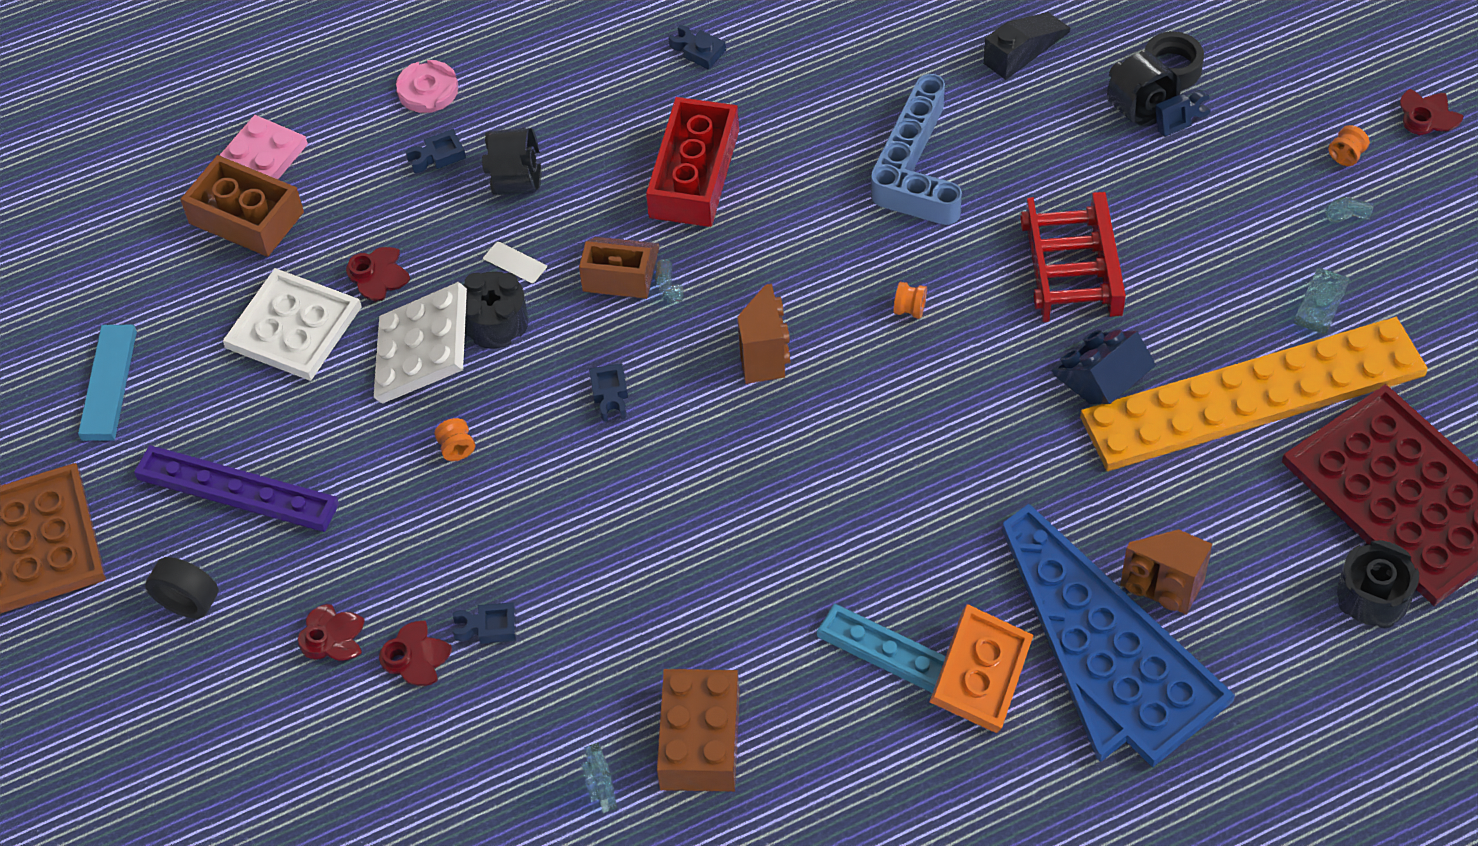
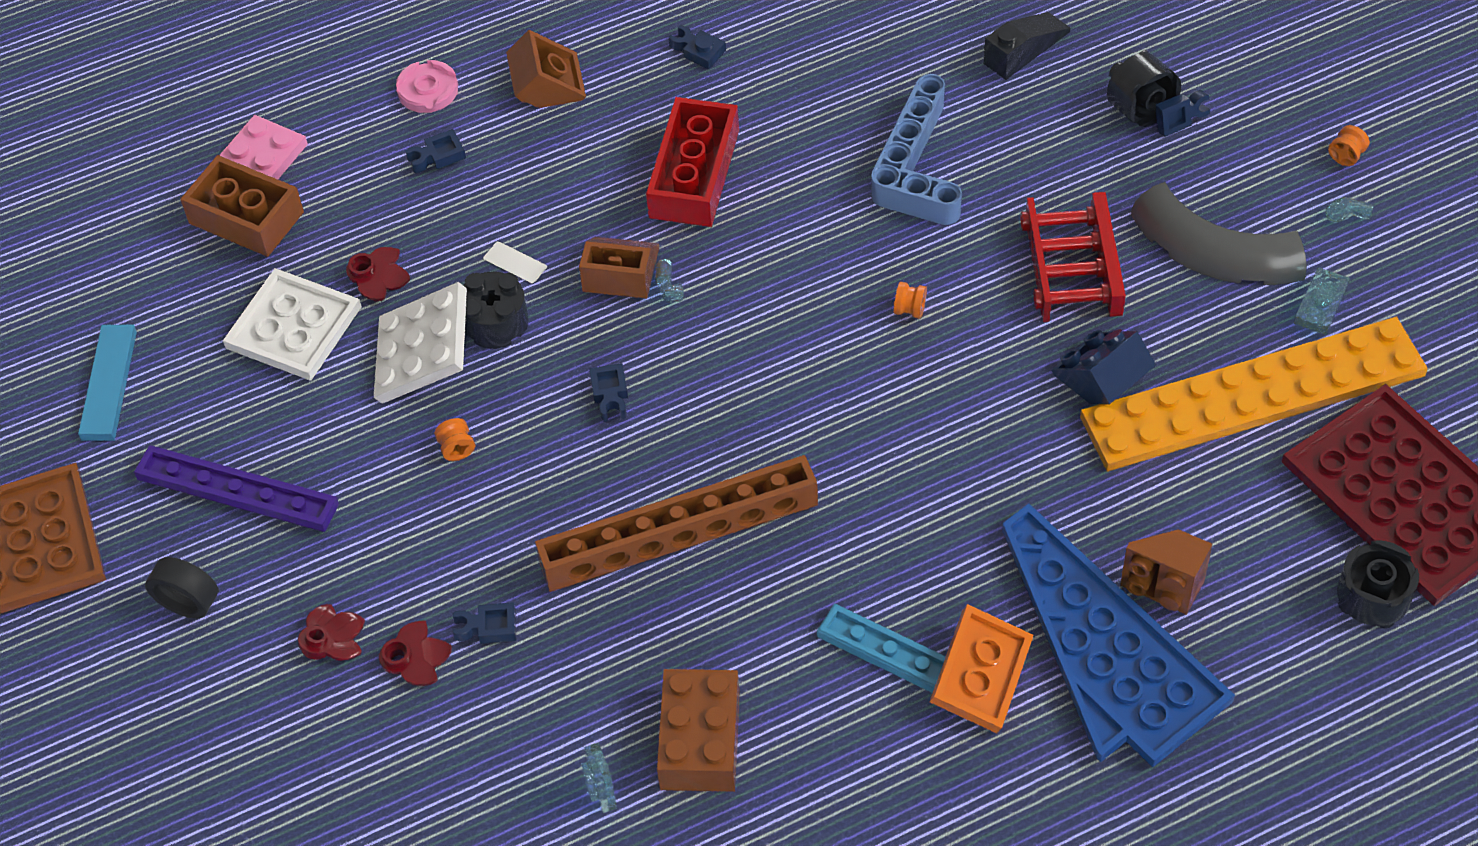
black brick [482,128,542,195] -> none
dark orange slope [737,284,791,384] -> none
black tyre [1145,31,1204,90] -> none
dark red plate [1400,89,1464,135] -> none
none -> dark orange slope [506,30,586,108]
none -> dark orange brick [535,455,818,592]
none -> dark grey brick [1131,182,1307,285]

